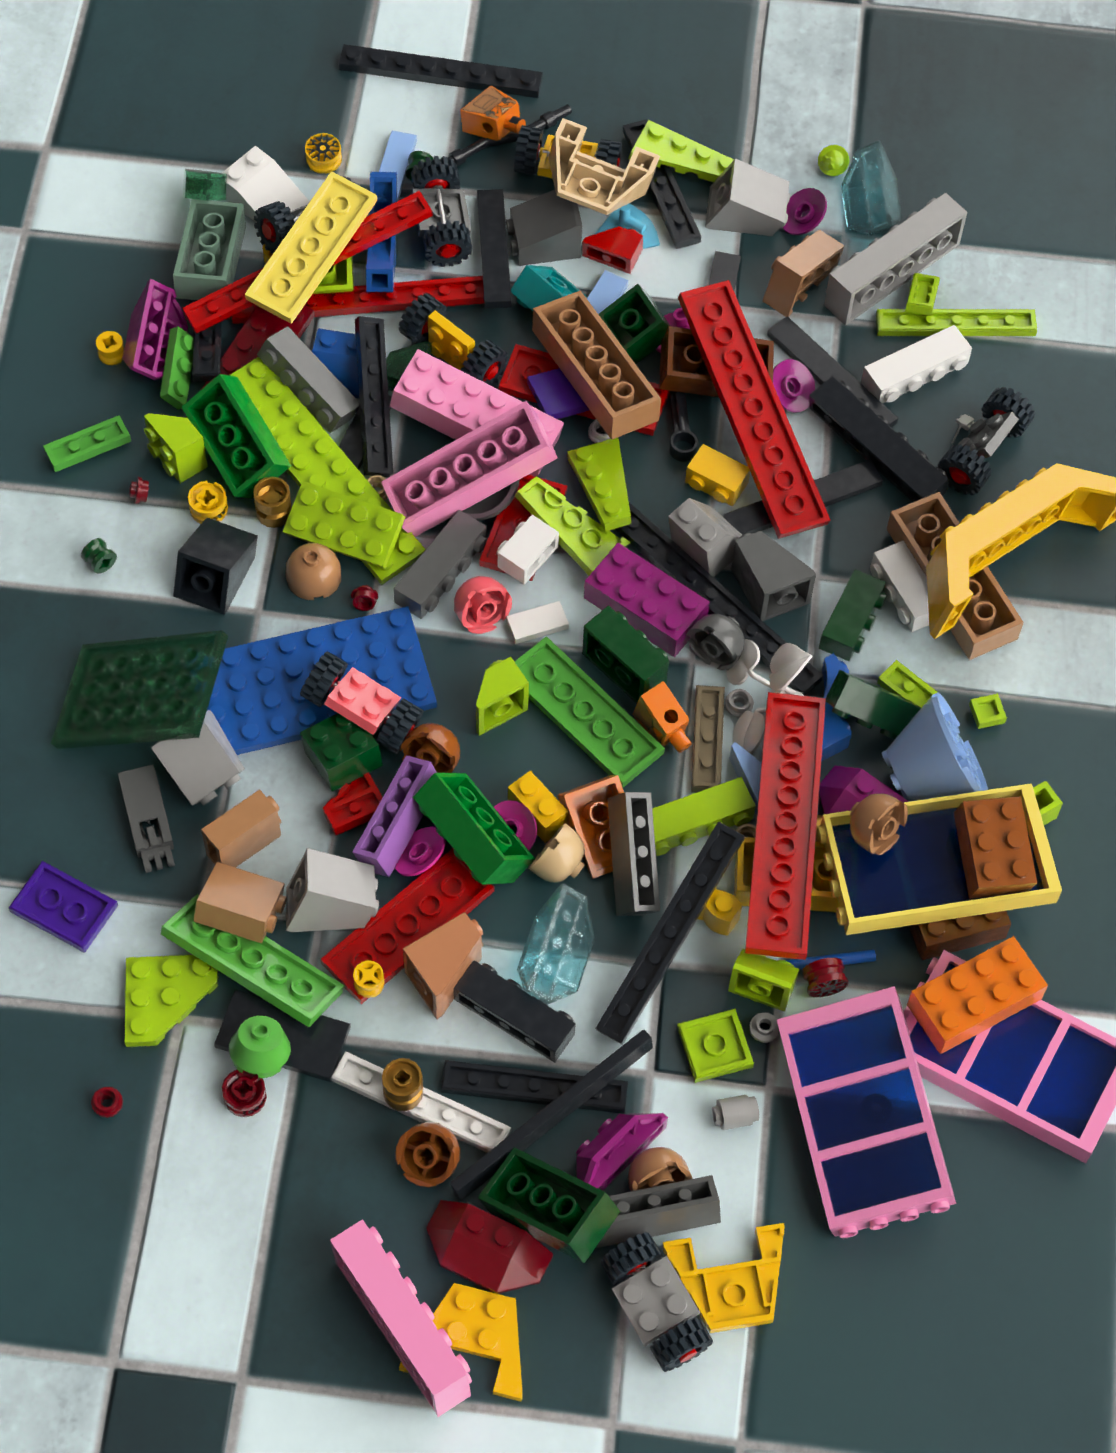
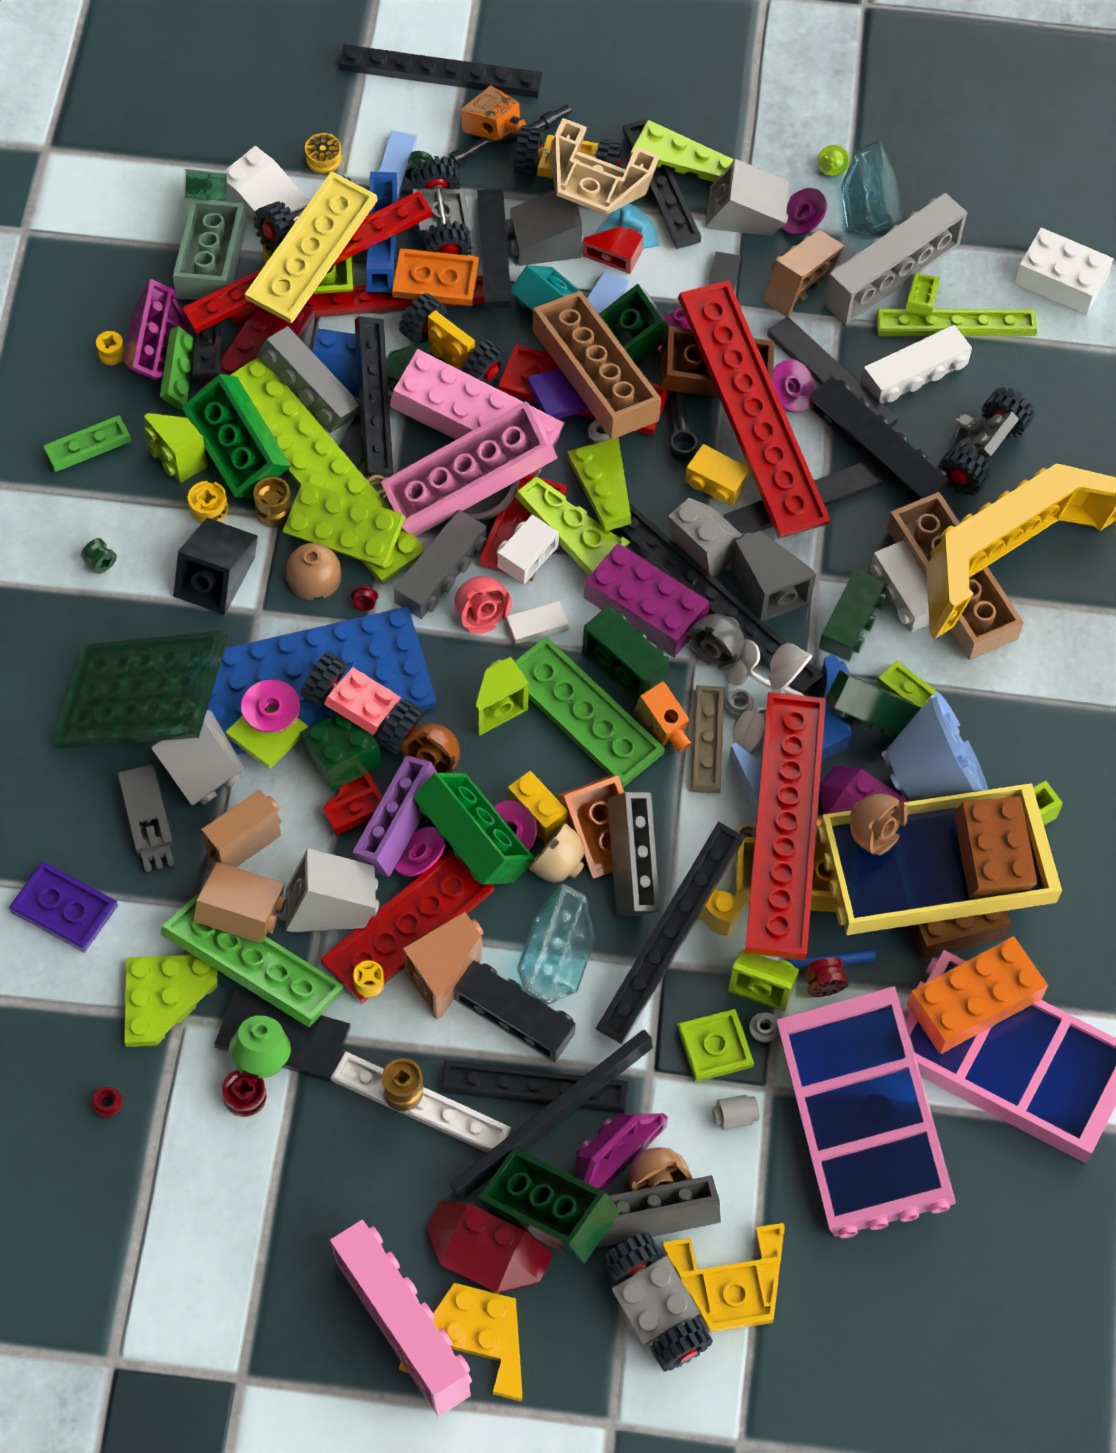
dark red plate [129,476,149,504] -> none
dark orange cylinder [396,1122,460,1187] -> none
lime brick [652,777,756,856] -> none
lime plate [969,693,1007,729] -> none
none -> lime tile [226,708,308,770]
none -> dark pink dish [241,680,300,733]
none -> orange plate [392,248,479,306]
none -> white brick [1015,228,1114,315]

